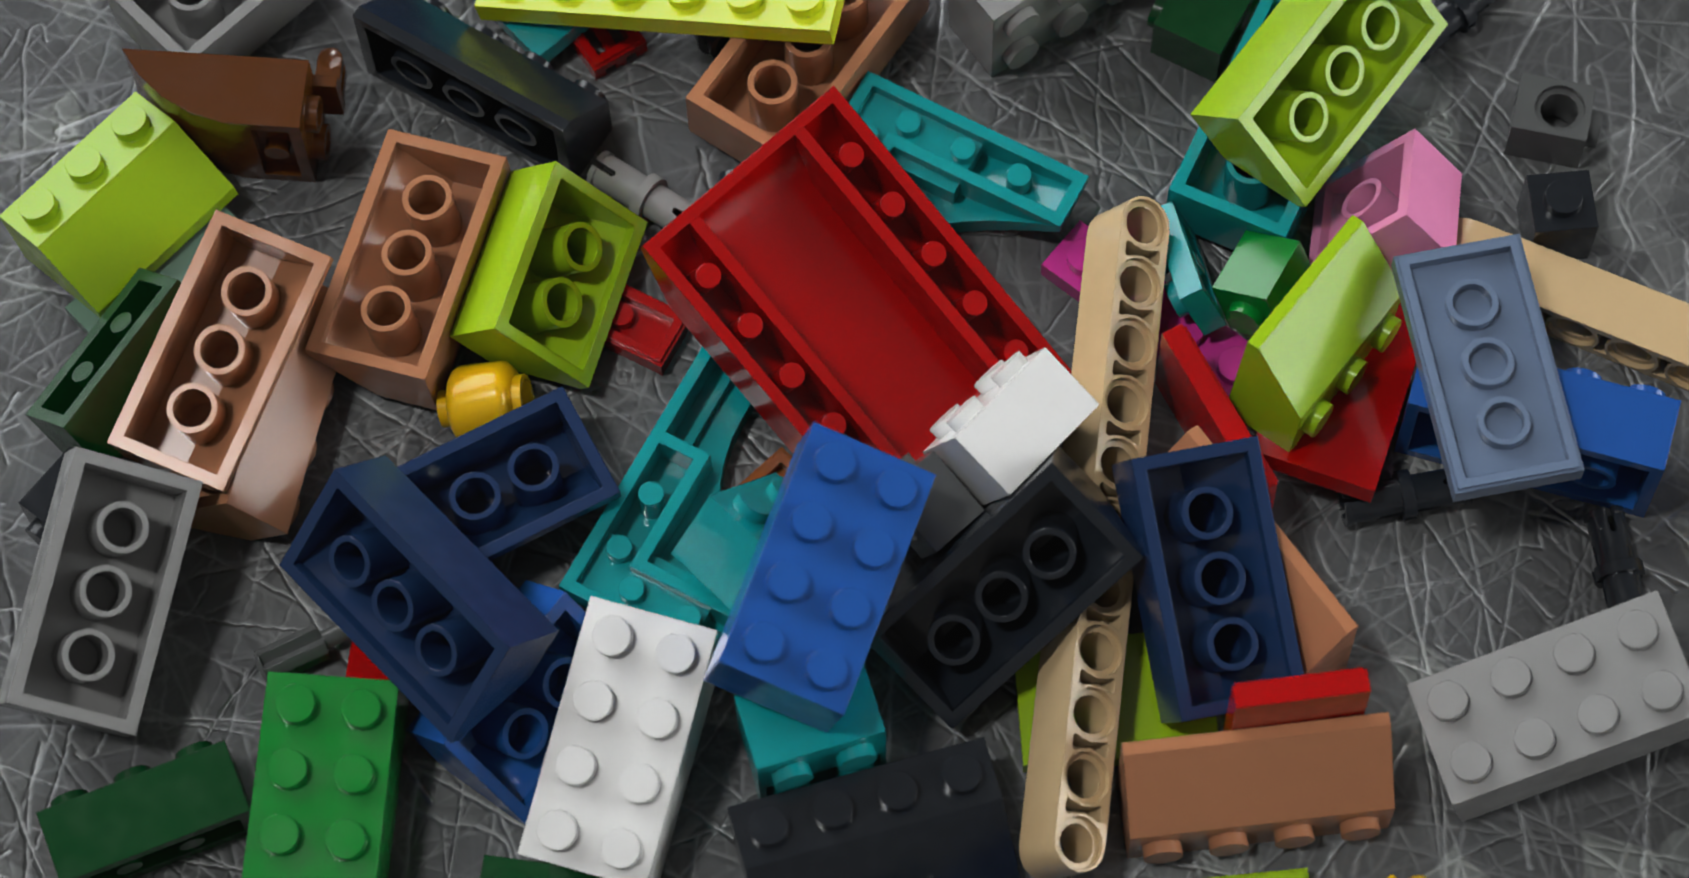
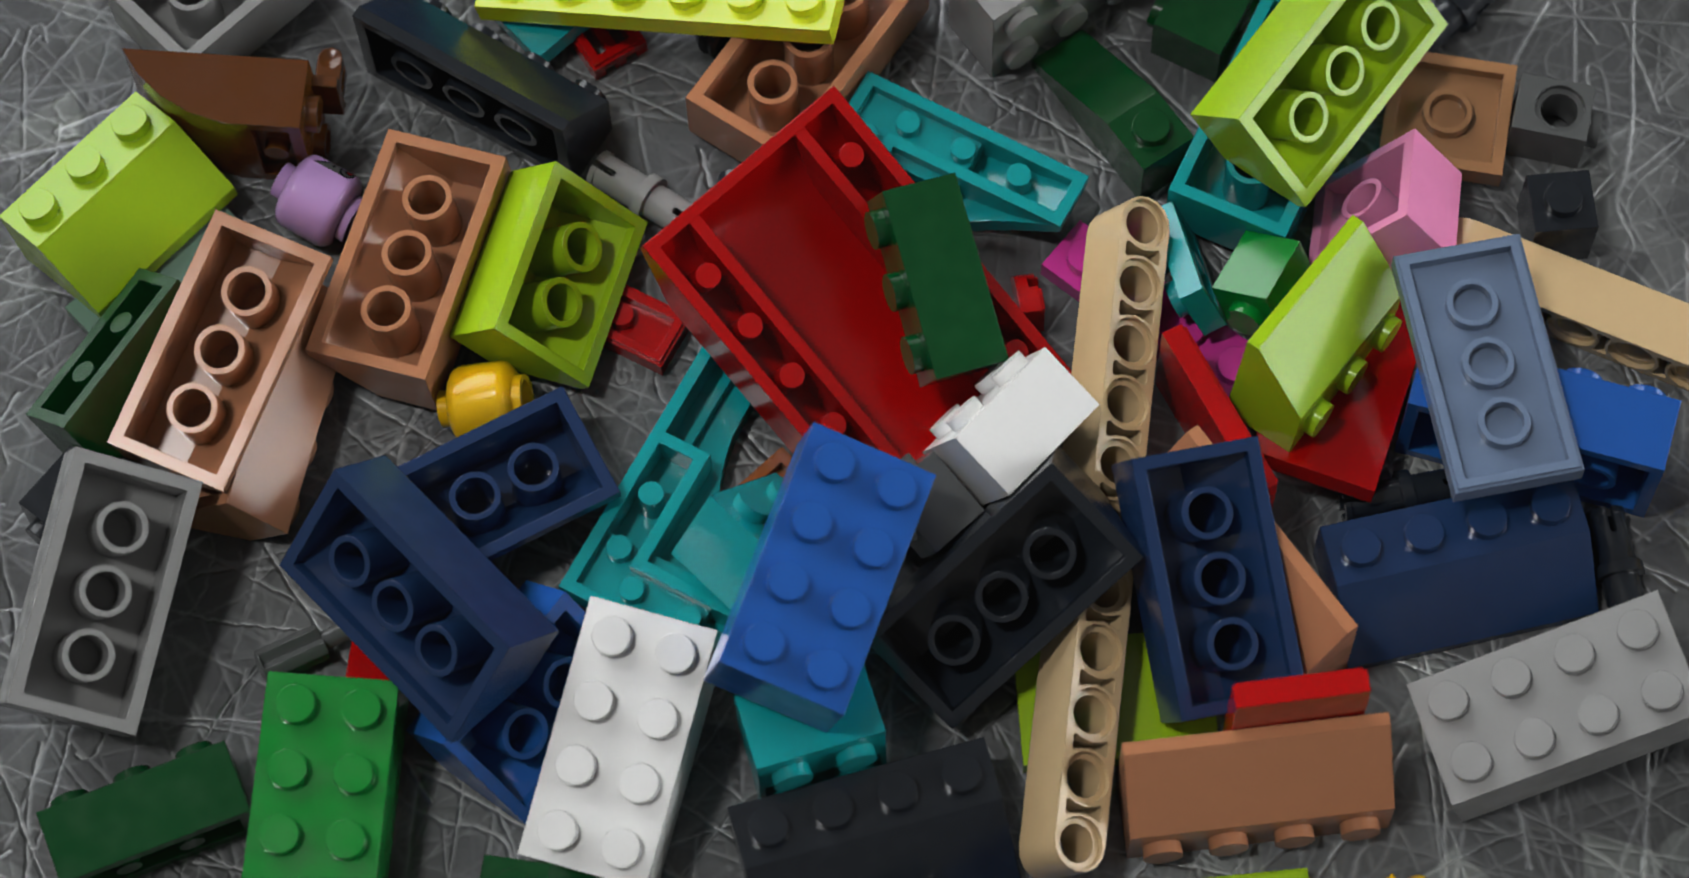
none -> lavender head [270,155,363,247]
none -> dark green brick [864,173,1009,388]
none -> red tile [1011,273,1045,333]
none -> dark green slope [1032,29,1194,197]
none -> dark blue slope [1313,480,1599,669]
none -> medium nougat plate [1378,52,1517,186]

